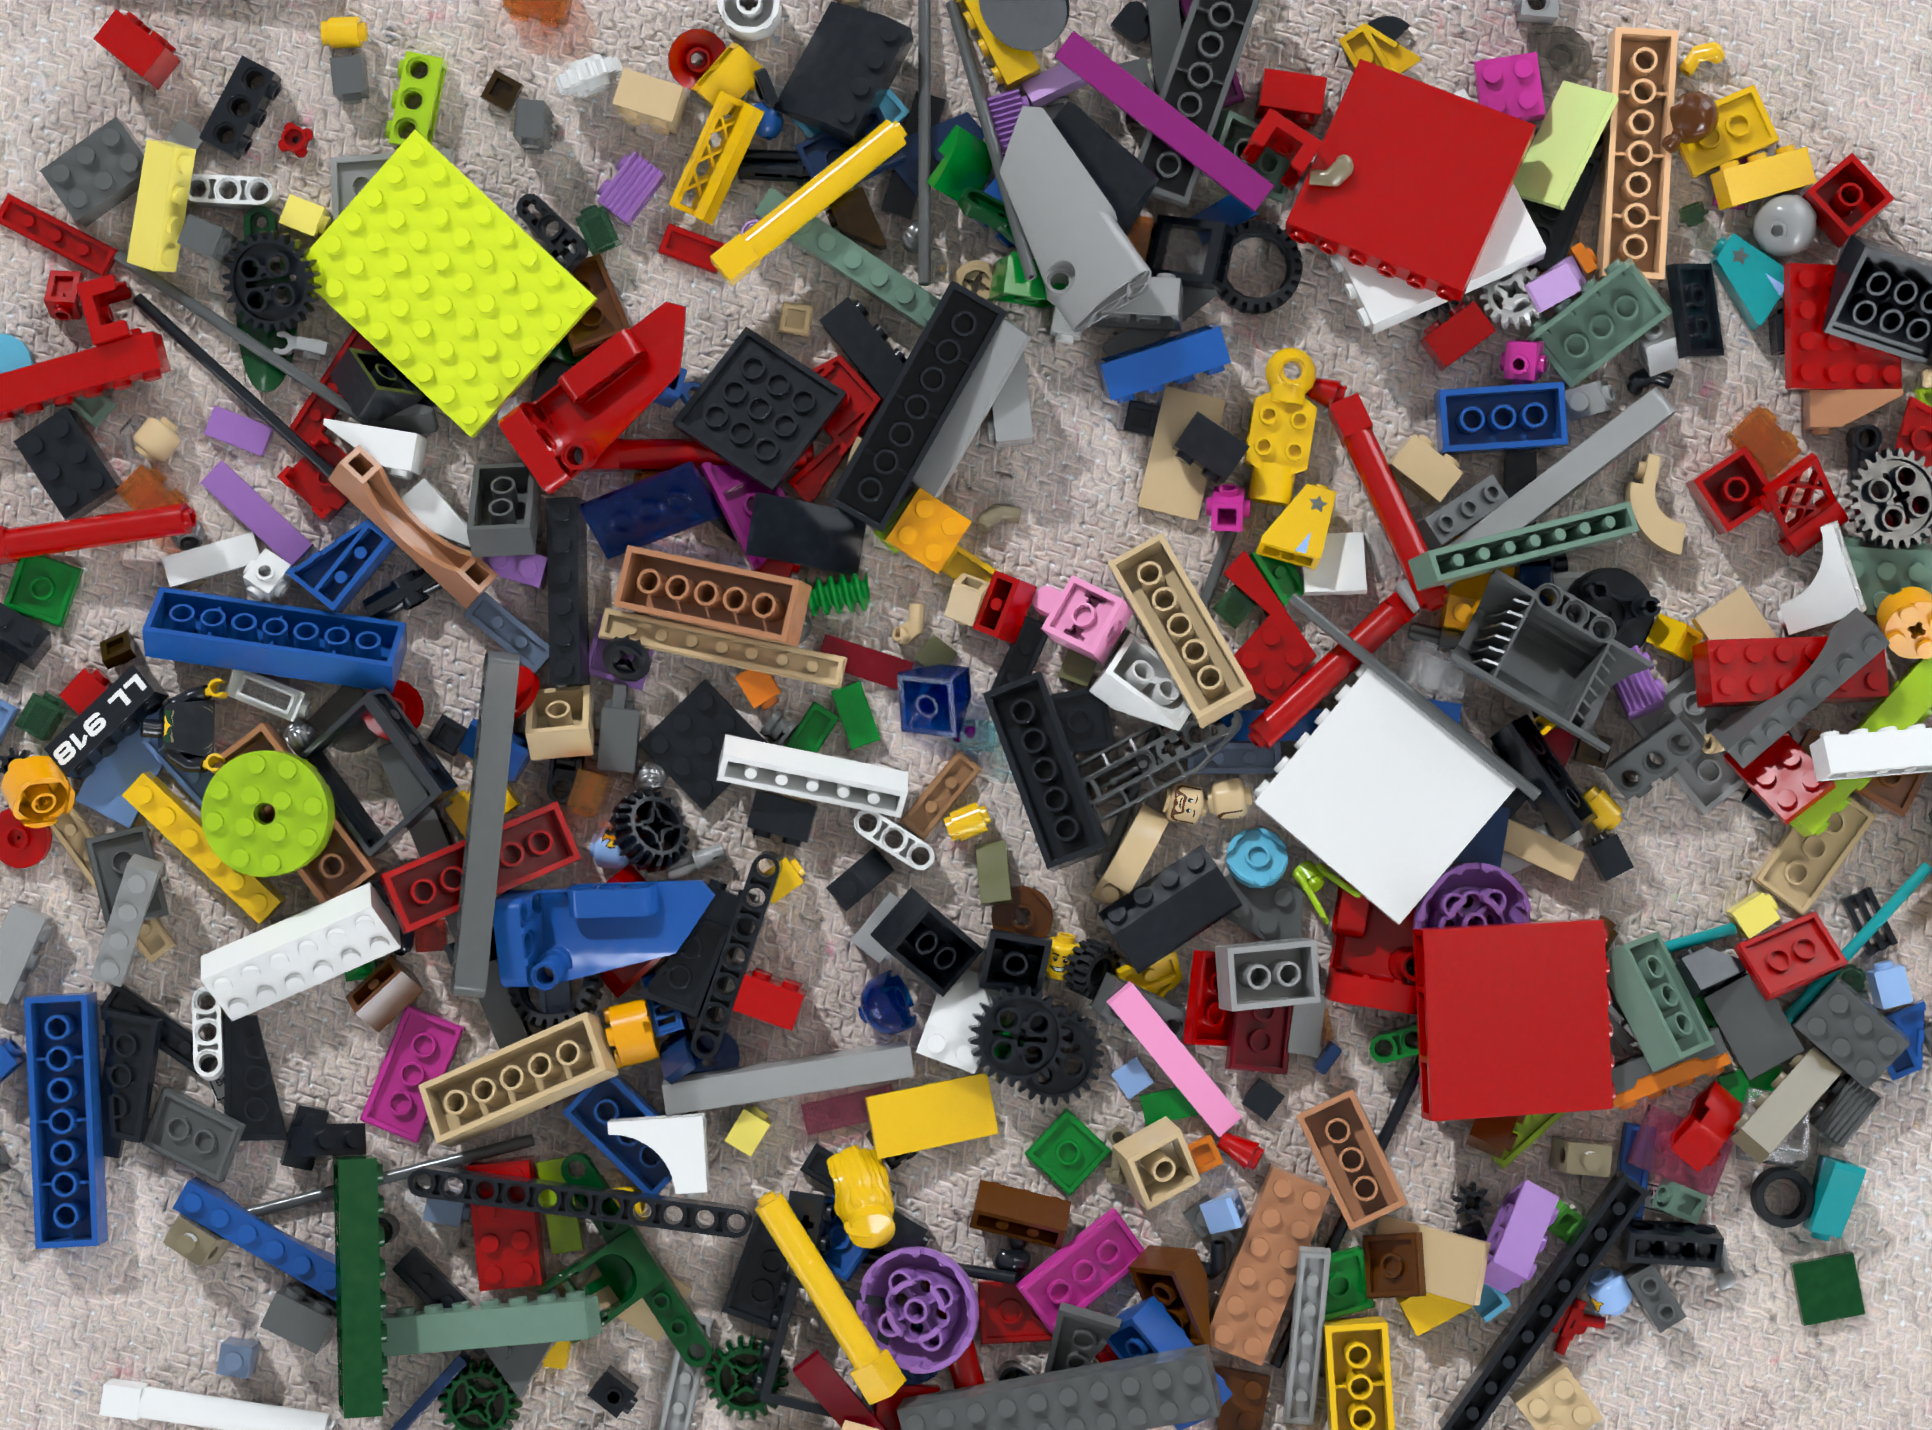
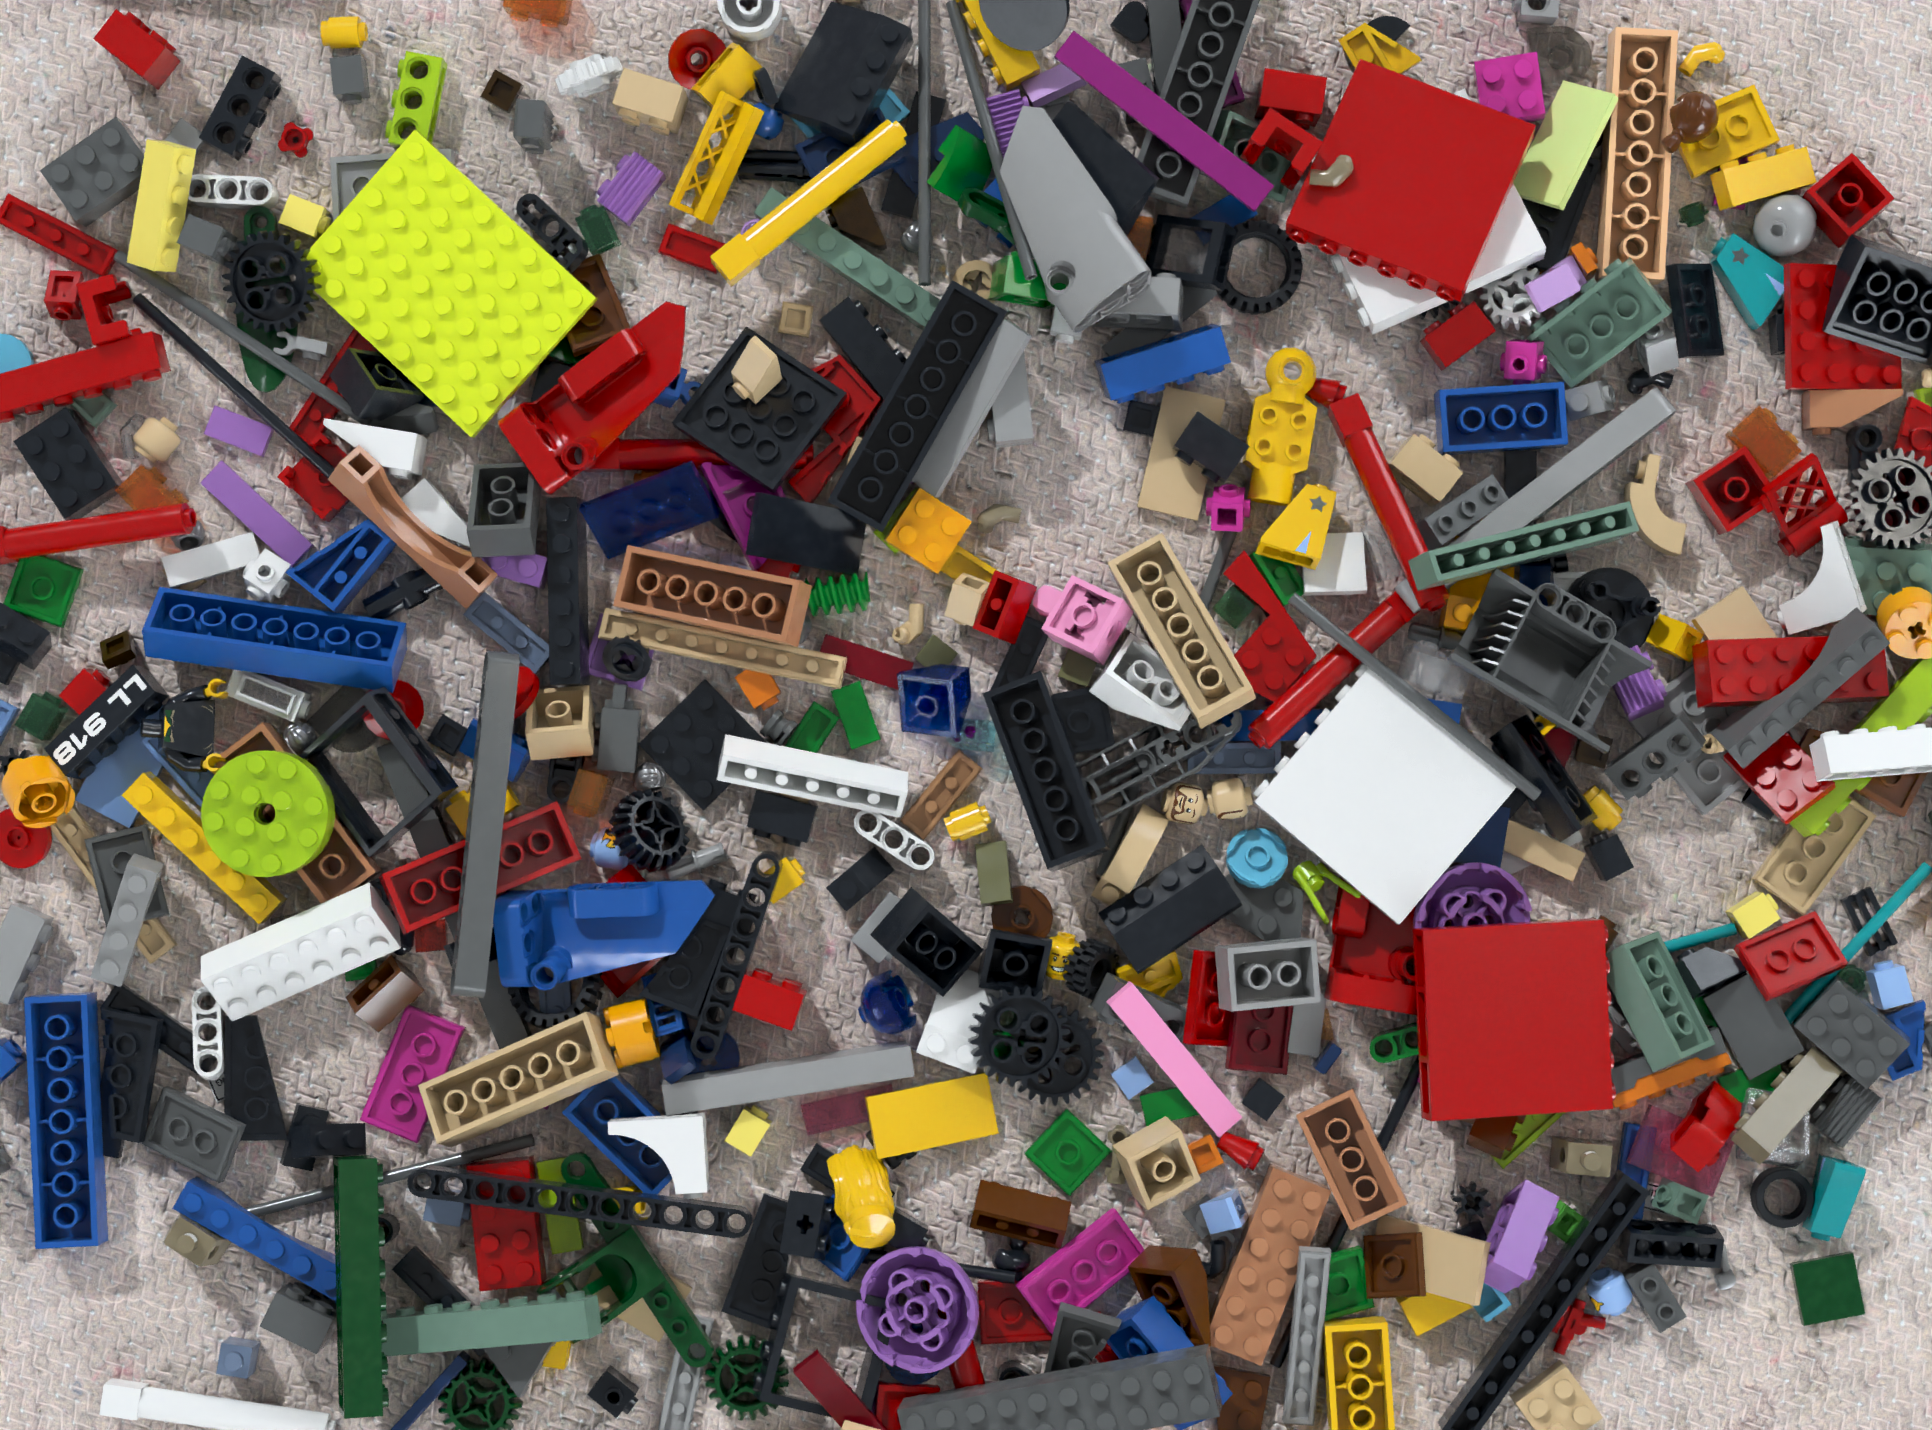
yellow brick [755,1190,906,1405] -> none
none -> tan slope [731,336,782,404]

